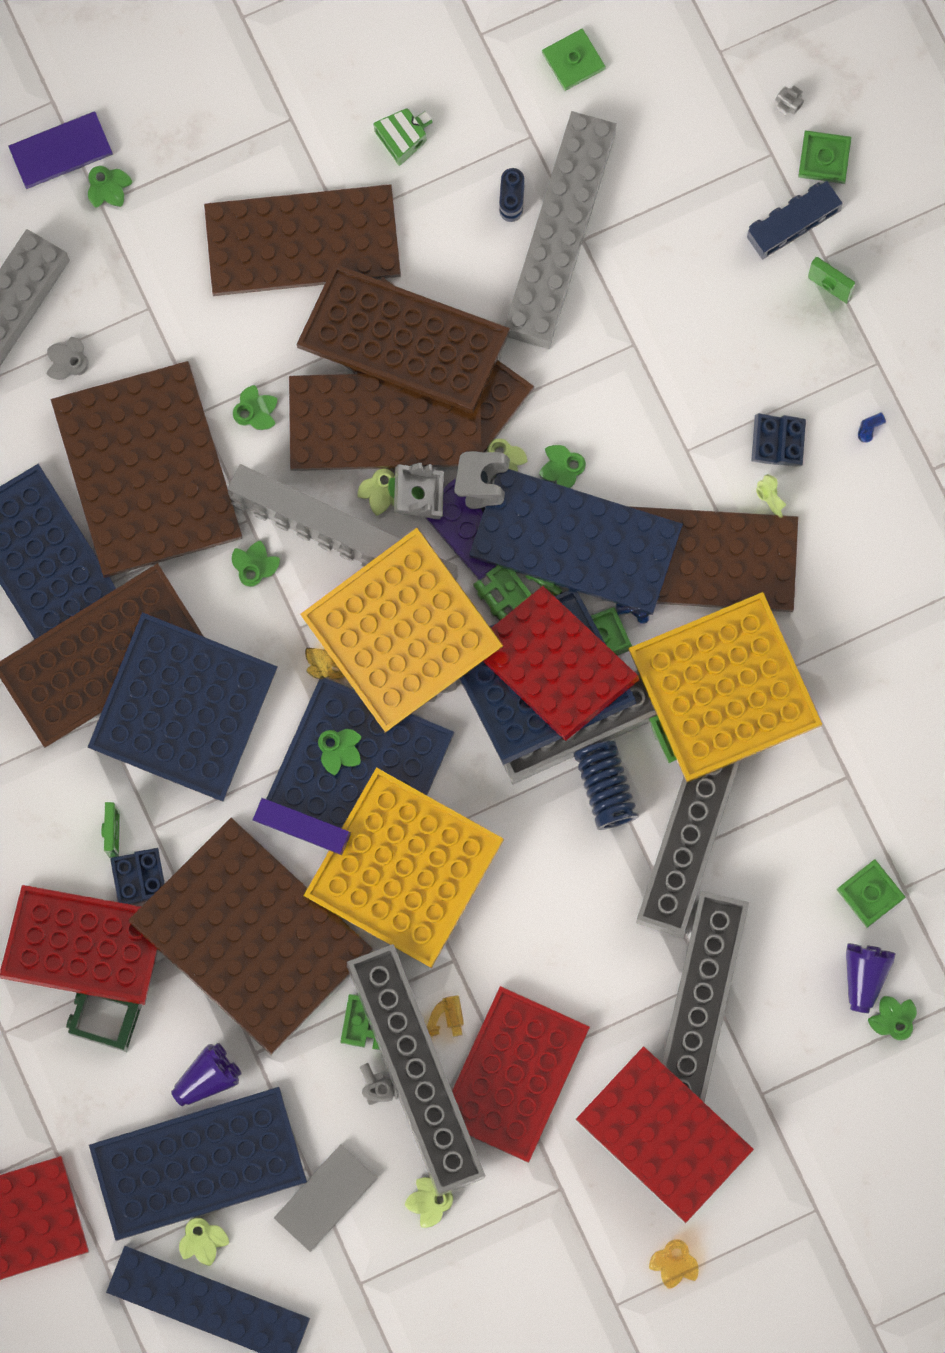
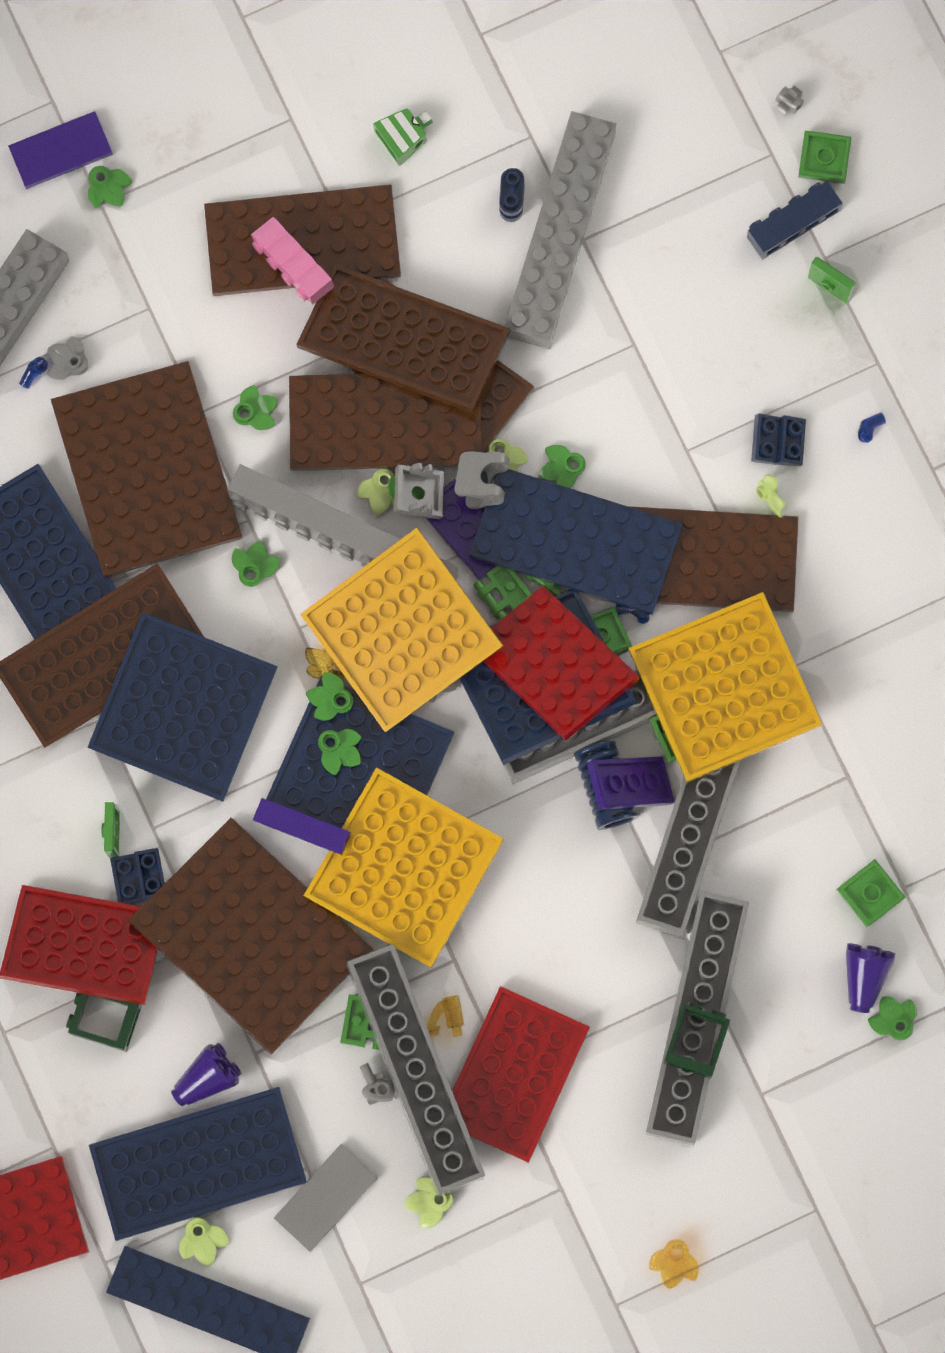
bright green plate [542,28,606,91] -> none
red plate [575,1046,754,1223] -> none
none -> clear blue arm [19,357,48,389]
none -> bright pink brick [251,217,334,305]
none -> bright green plate [306,672,353,721]
none -> dark purple tile [587,756,675,810]
none -> dark green window [664,1002,730,1079]

